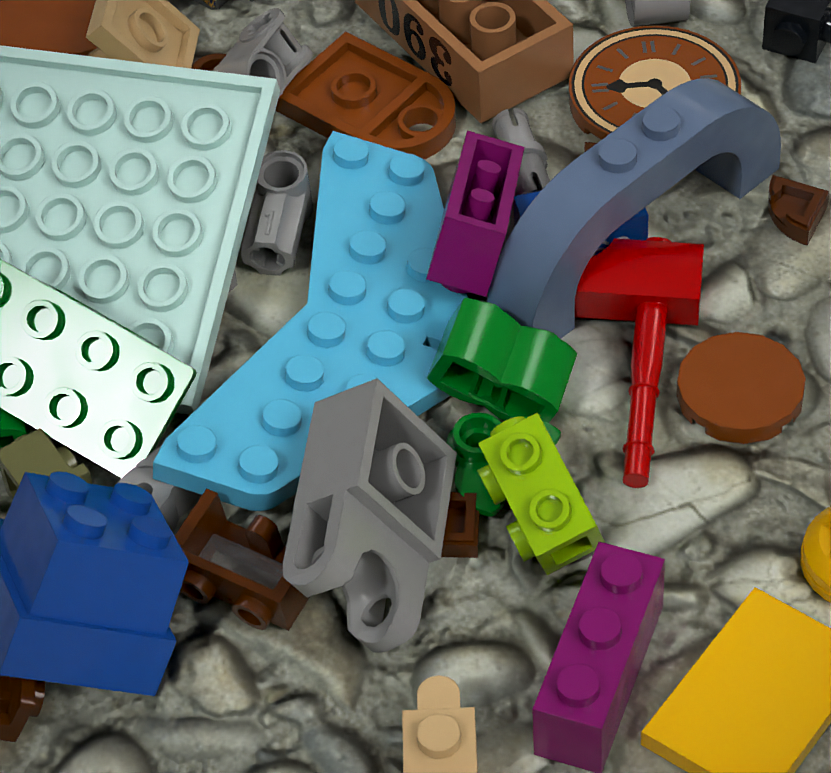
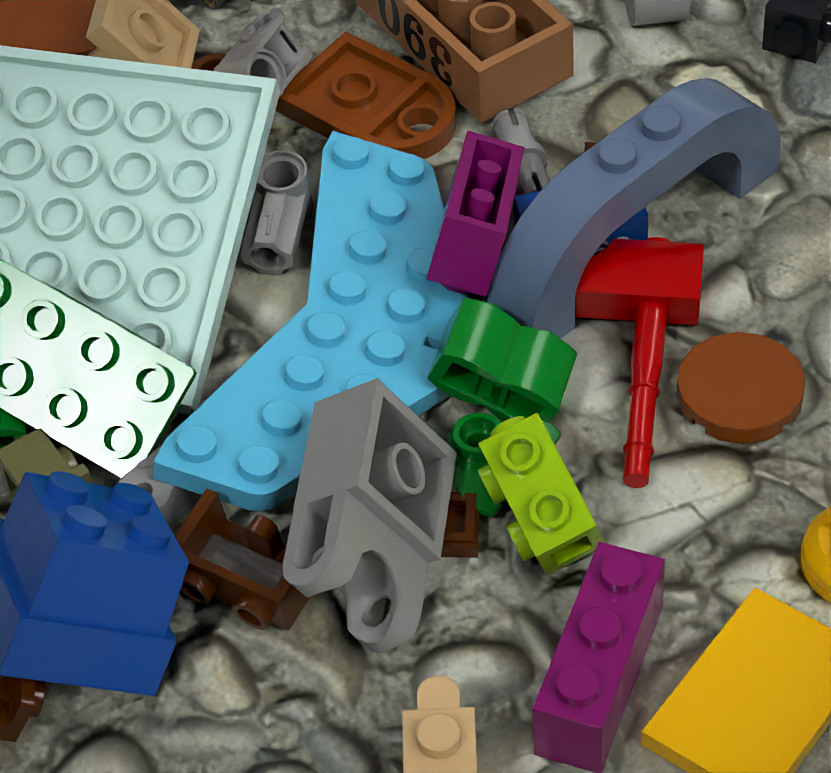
tile [569,26,742,140] -> none
reddish brown tile [768,175,829,246] -> none

